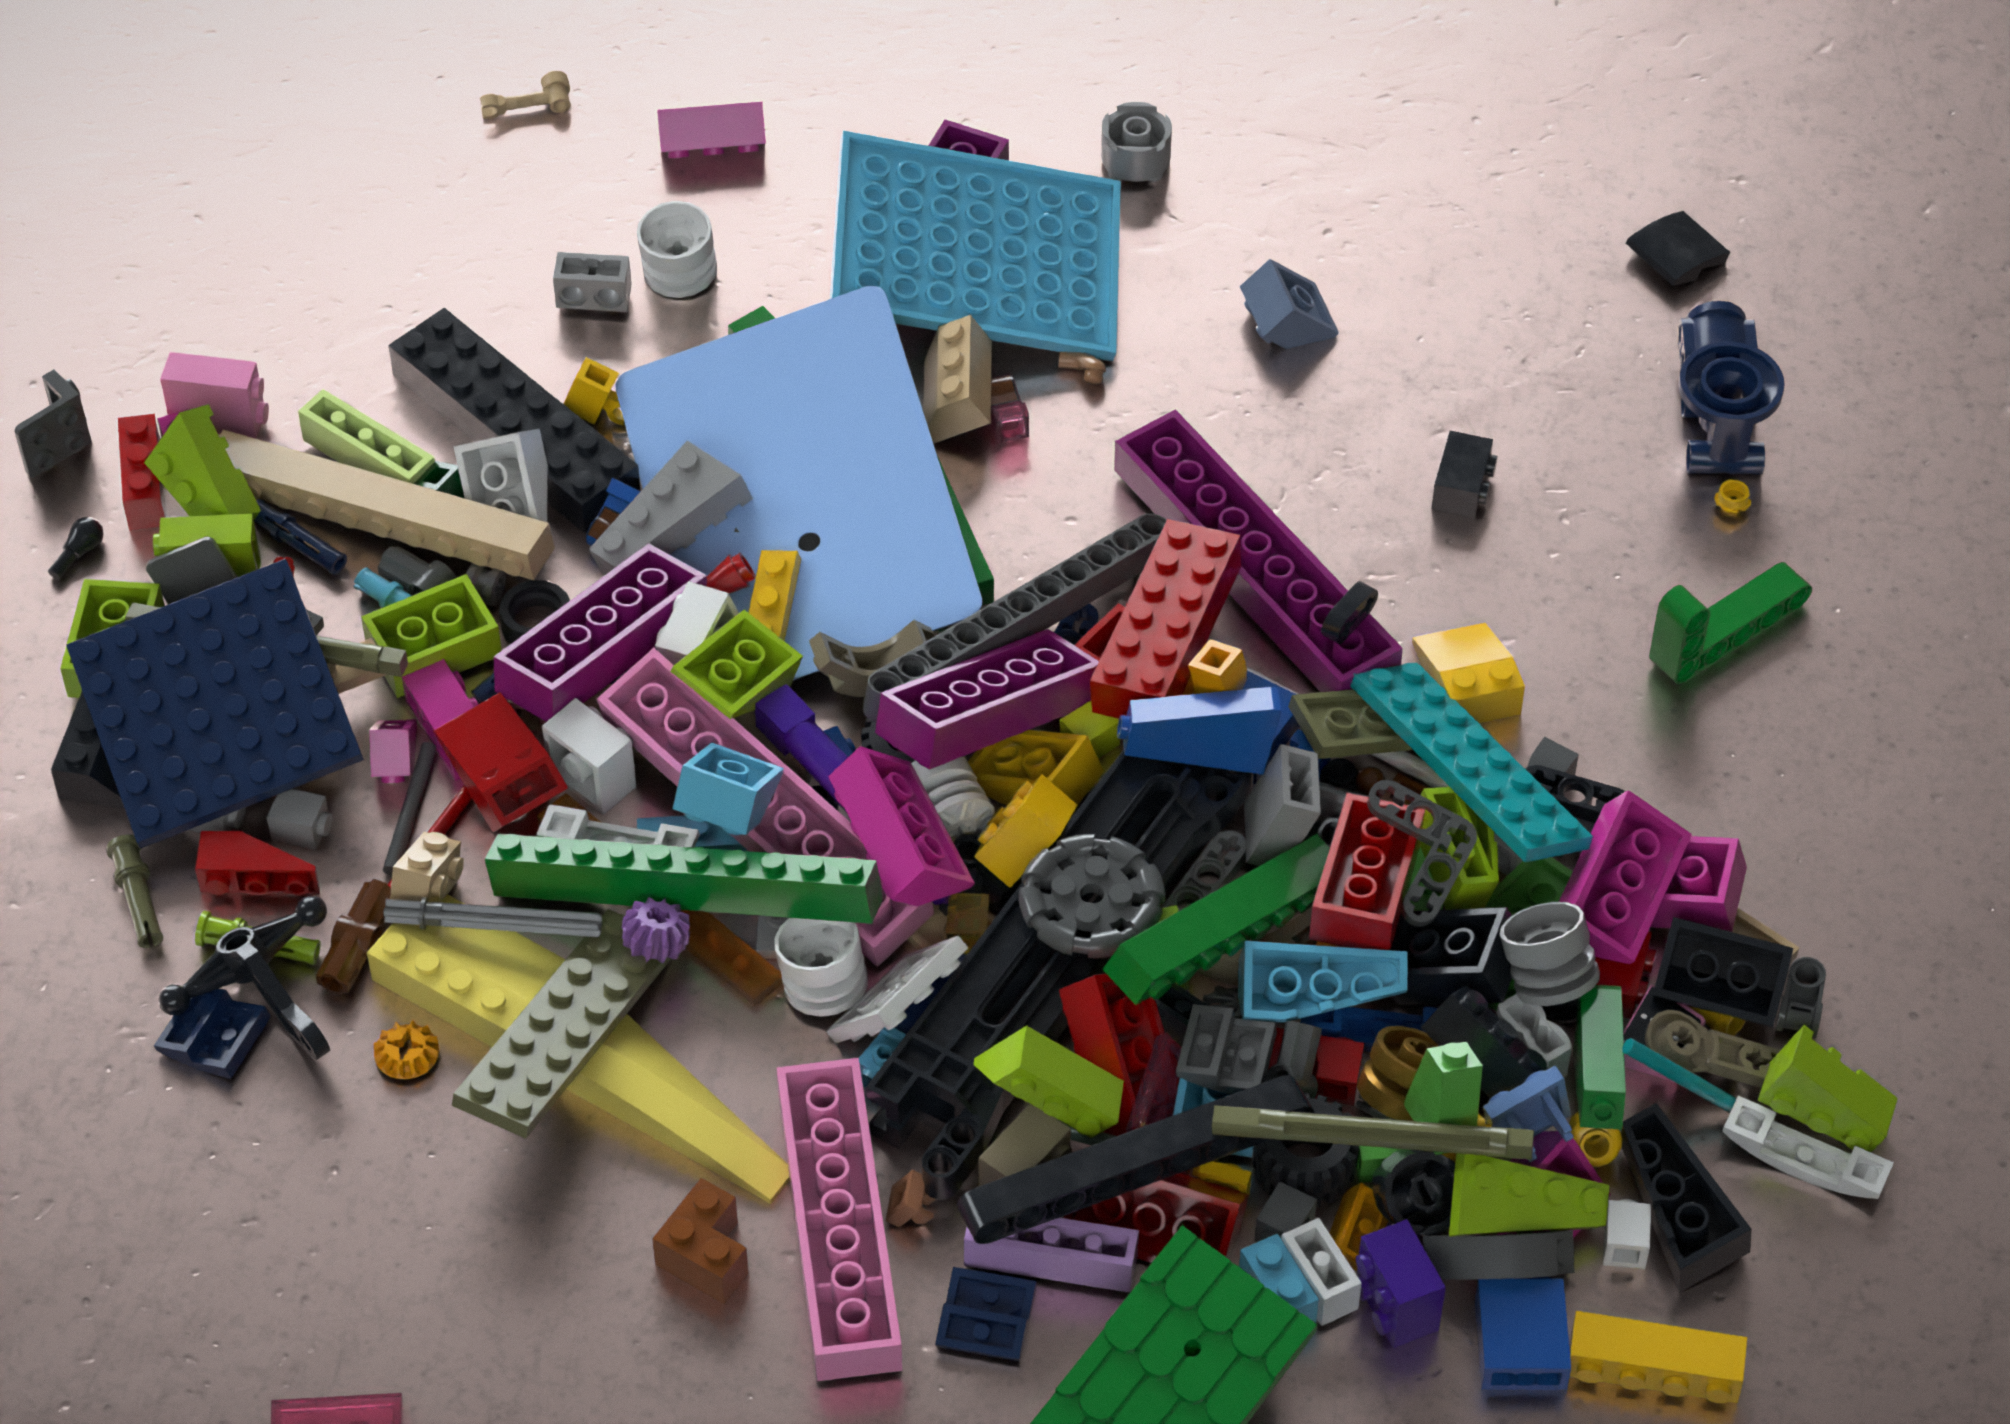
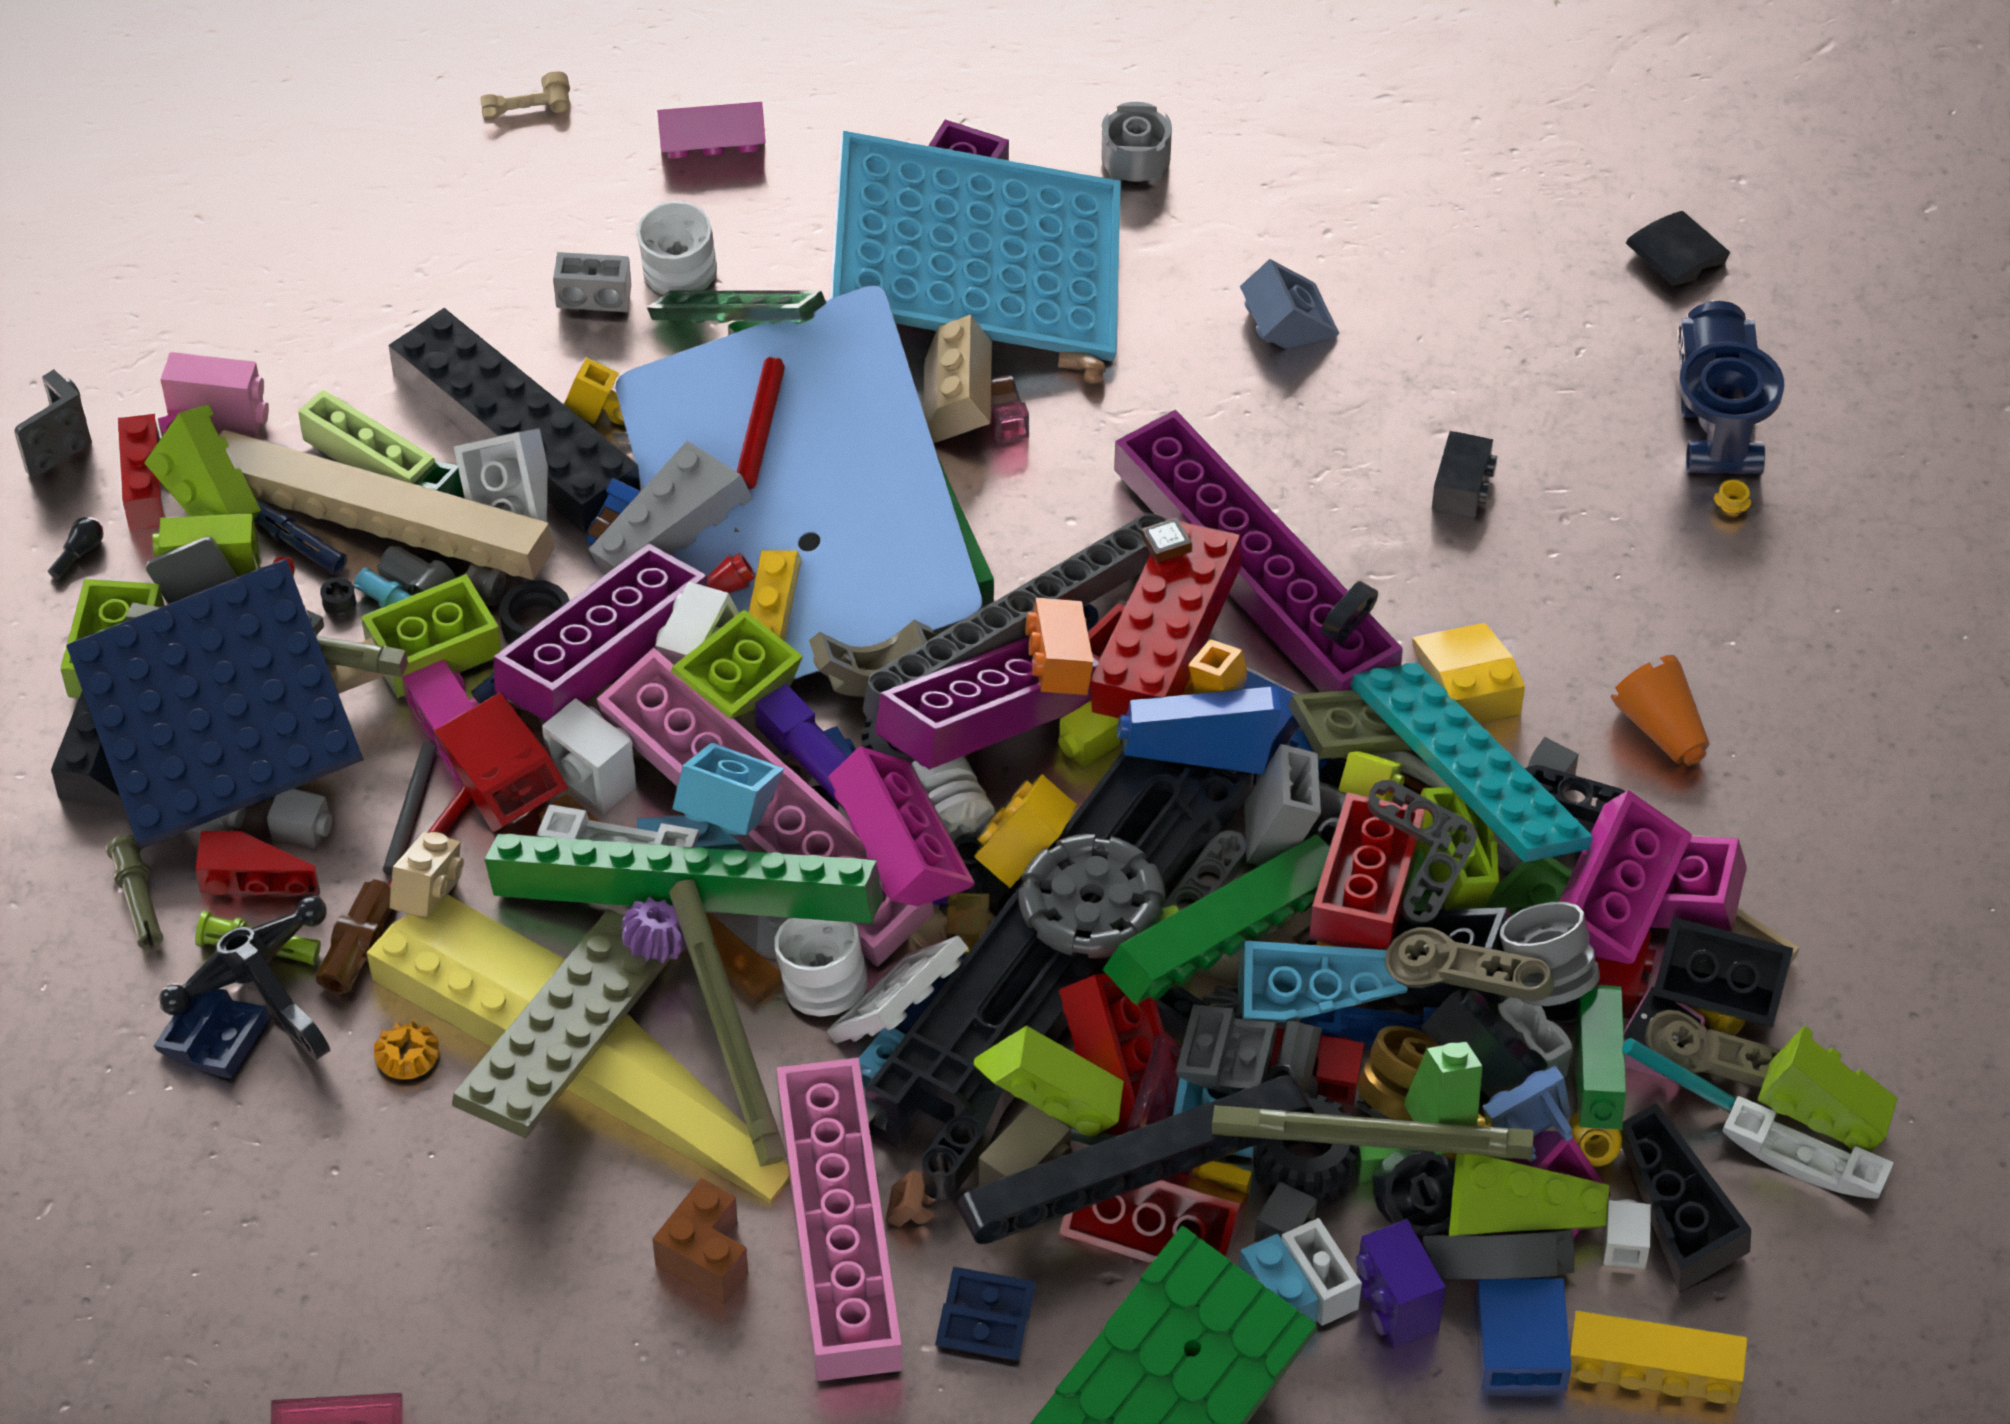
dark pink slope [369,719,417,783] -> none
dark grey axle [384,897,603,937] -> none
lavender brick [964,1218,1139,1293] -> none
yellow slope [968,730,1104,806] -> none
light orange slope [1329,1182,1388,1271] -> none
green beam [1649,562,1812,684] -> none
dark grey piece [1776,957,1826,1038] -> none
none -> black bush [320,577,356,615]
none -> clear green plate [647,290,826,324]
none -> olive piece [669,880,787,1167]
none -> red axle [736,357,785,490]
none -> brick [1025,598,1093,695]
none -> tile [1141,517,1192,563]
none -> neon yellow brick [1338,751,1404,802]
none -> dark tan beam [1385,927,1554,1001]
none -> orange cone [1610,655,1710,766]

